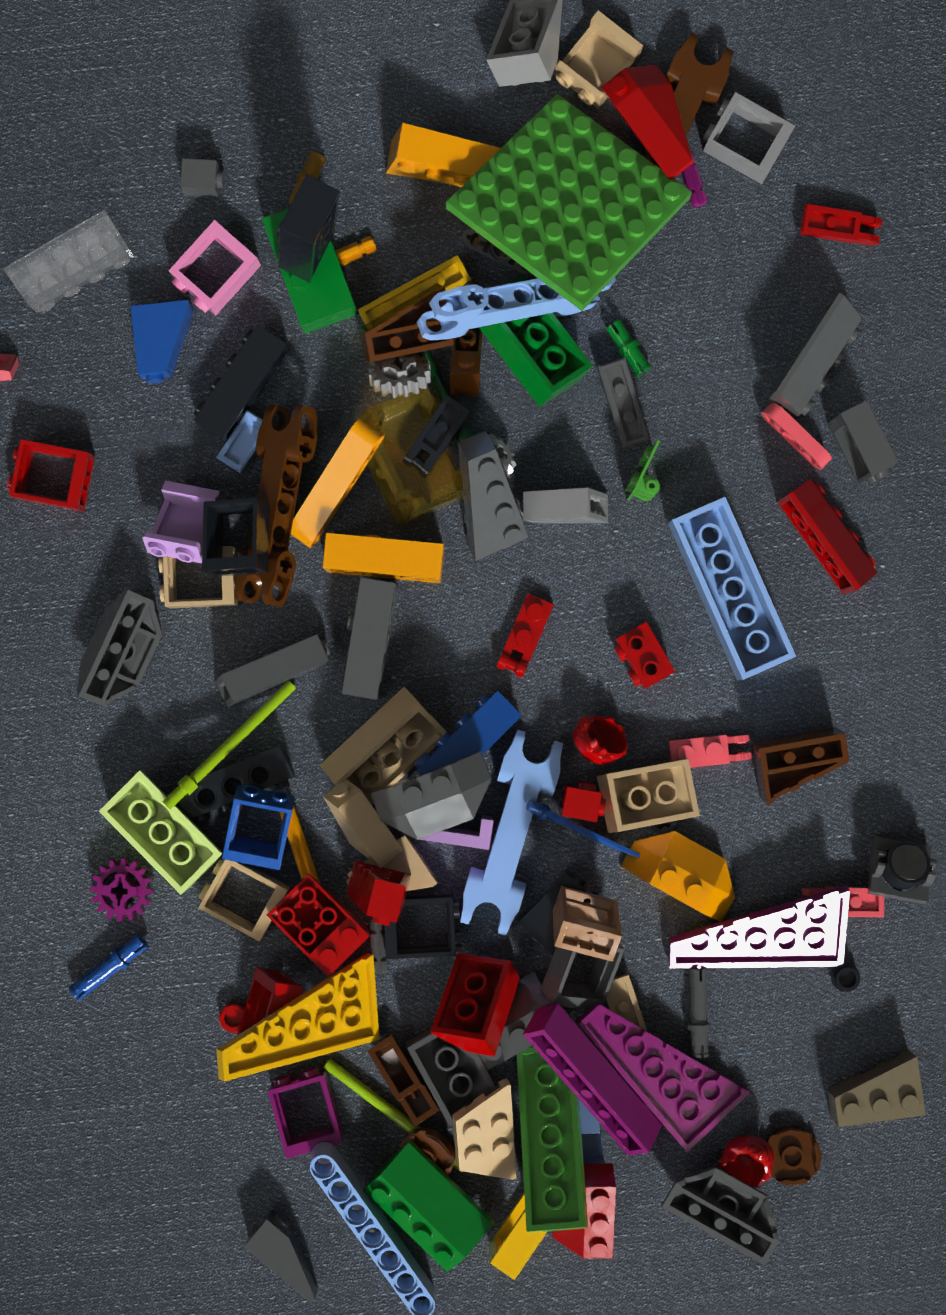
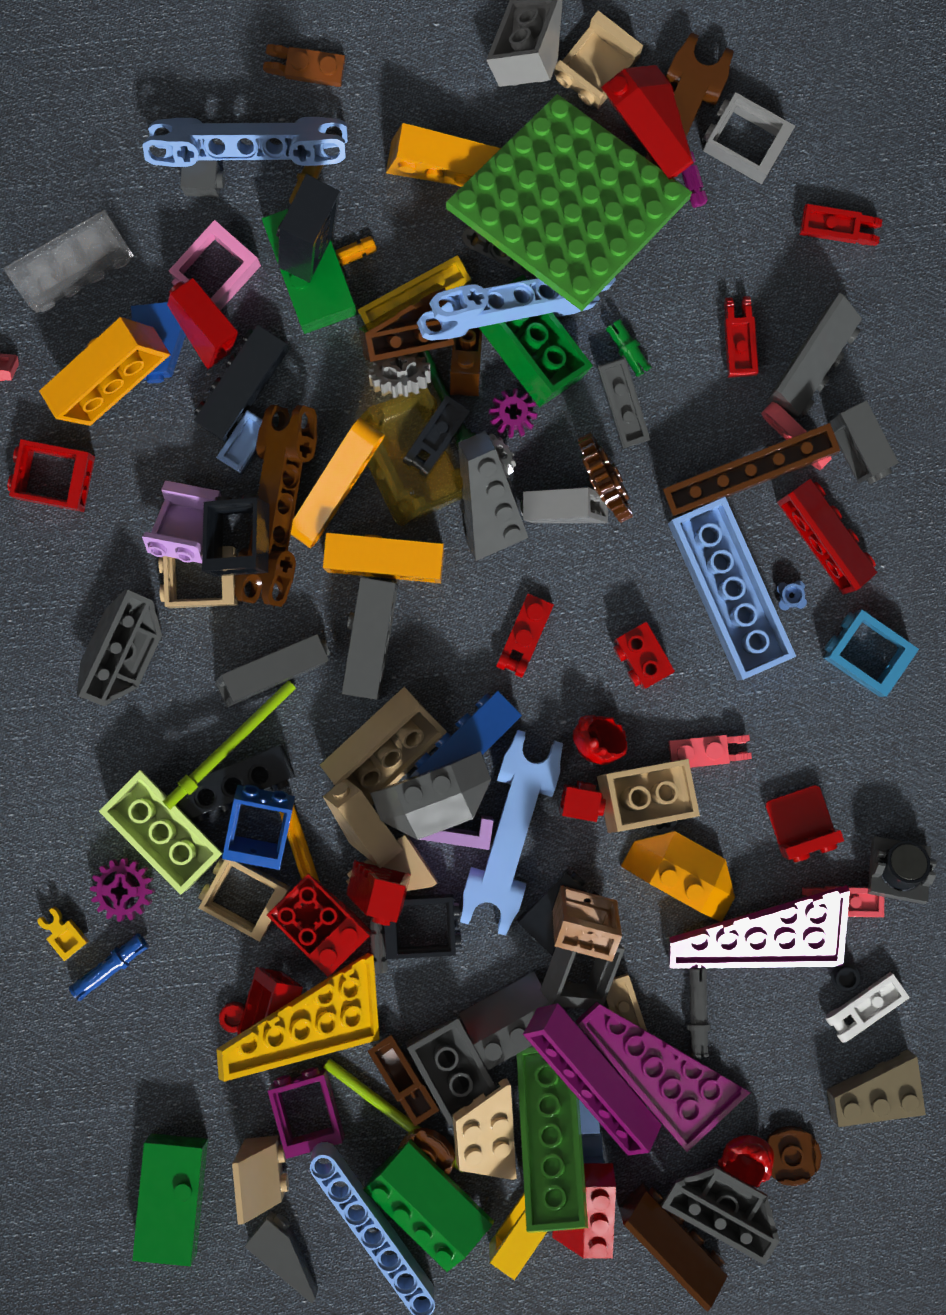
red slope [431,953,520,1057] -> none
blue sword [526,800,640,857] -> none
bright green hinge [625,440,660,501] -> none
reddish brown wedge [752,727,849,805] -> none
none -> yellow plate [37,907,89,961]
none -> light orange brick [39,317,171,426]
none -> green brick [132,1133,208,1267]
none -> light blue piece [143,117,348,167]
none -> red slope [167,278,238,369]
none -> tan slope [232,1135,289,1225]
none -> dark orange hinge [263,44,346,87]
none -> magenta gear [489,389,538,438]
none -> reddish brown gear [578,432,633,523]
none -> reddish brown slope [618,1183,728,1312]
none -> reddish brown brick [663,423,841,517]
none -> red hinge [724,296,758,378]
none -> red bracket [765,785,844,862]
none -> medium blue plate [776,581,807,611]
none -> dark azure window [823,610,919,697]
none -> white plate [825,972,910,1043]

